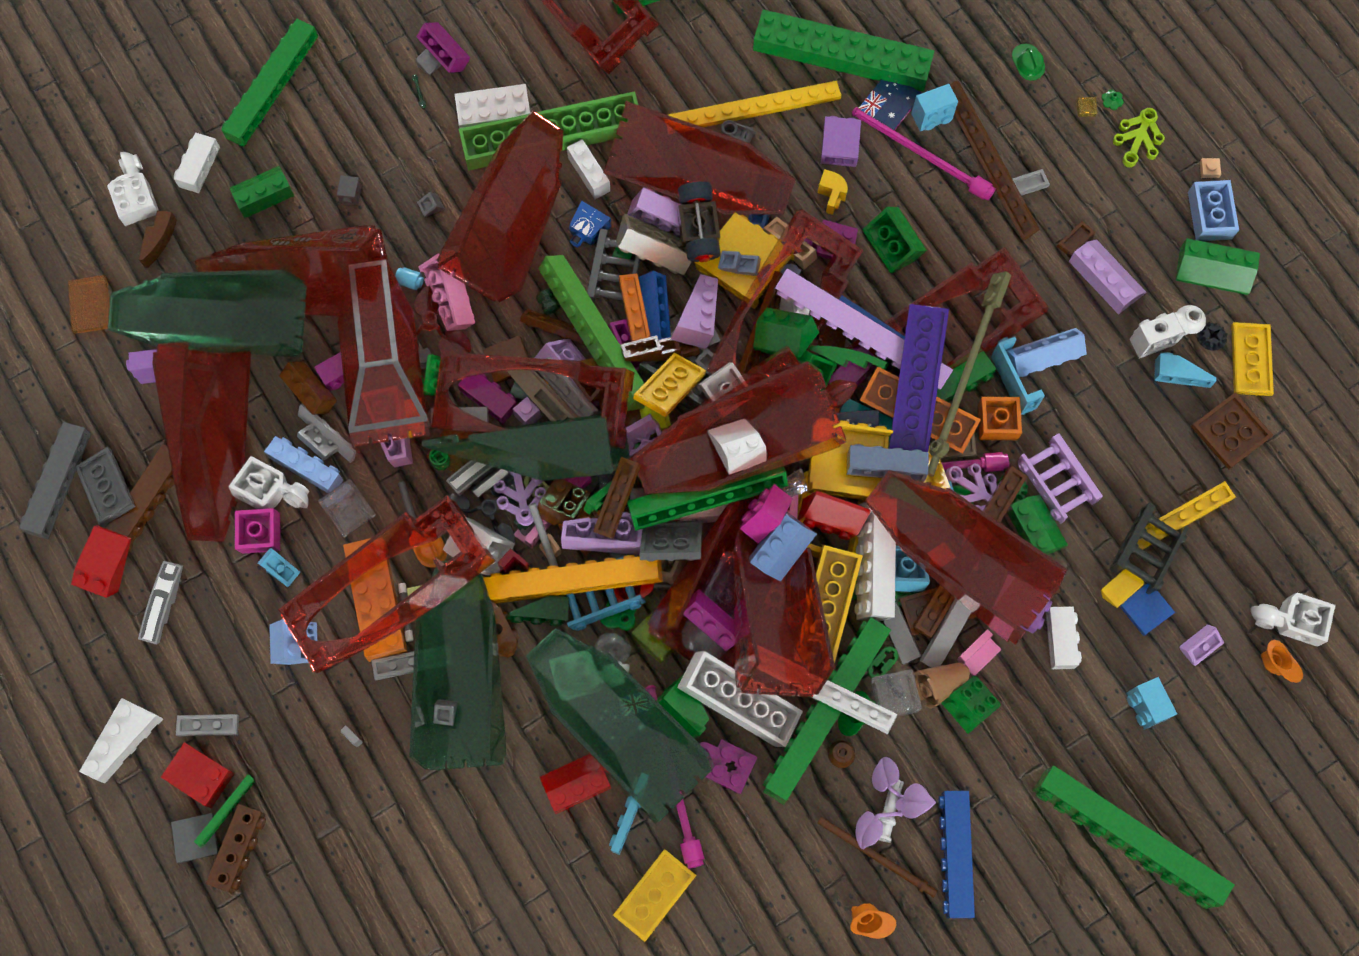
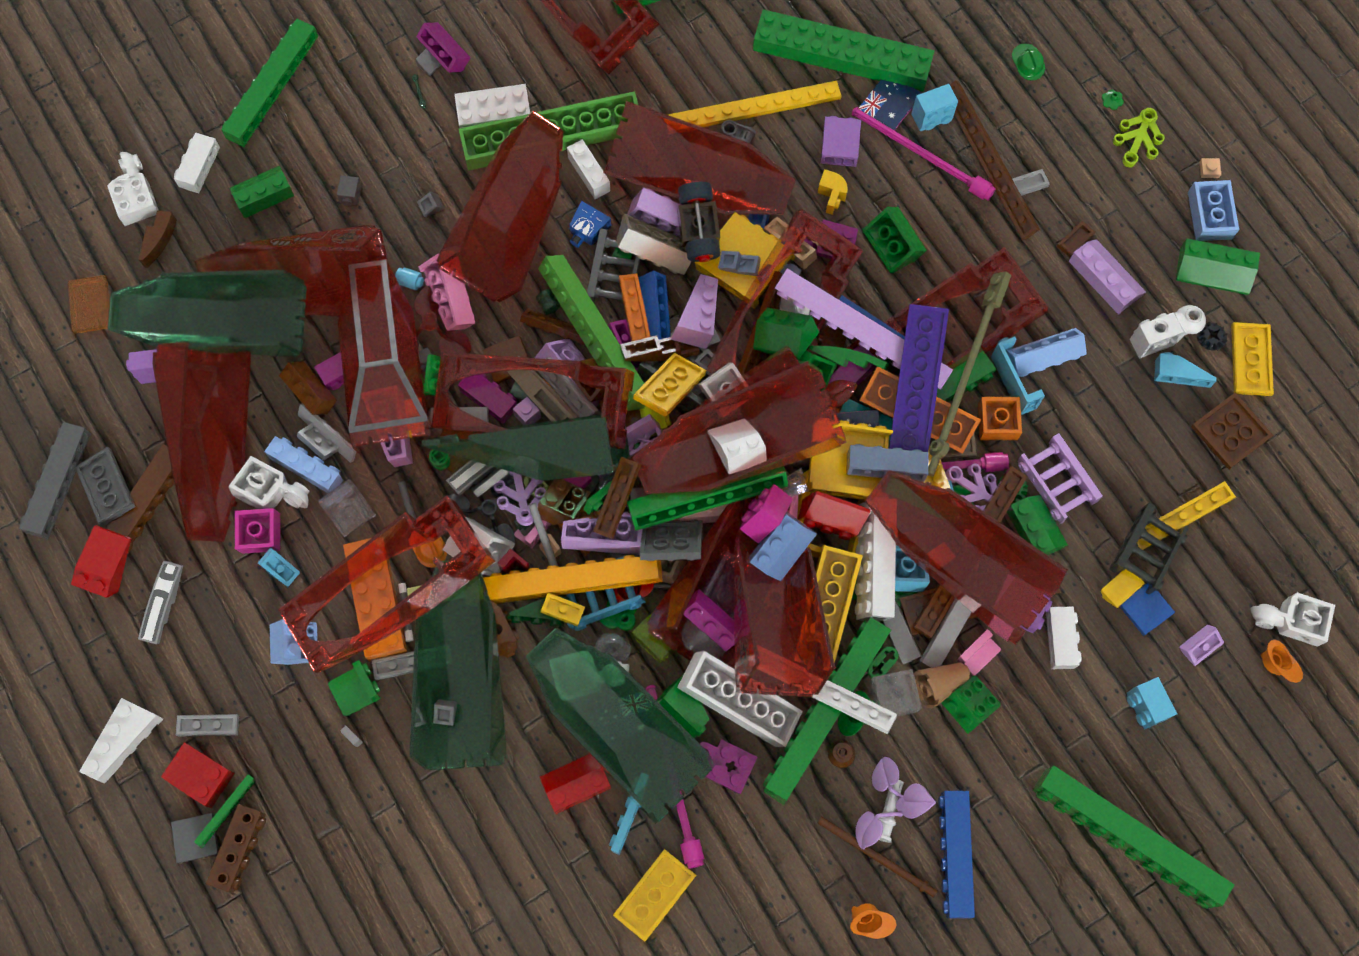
clear yellow plate [1077,97,1098,117] -> none
none -> green bracket [328,660,381,717]
none -> yellow plate [540,593,585,627]

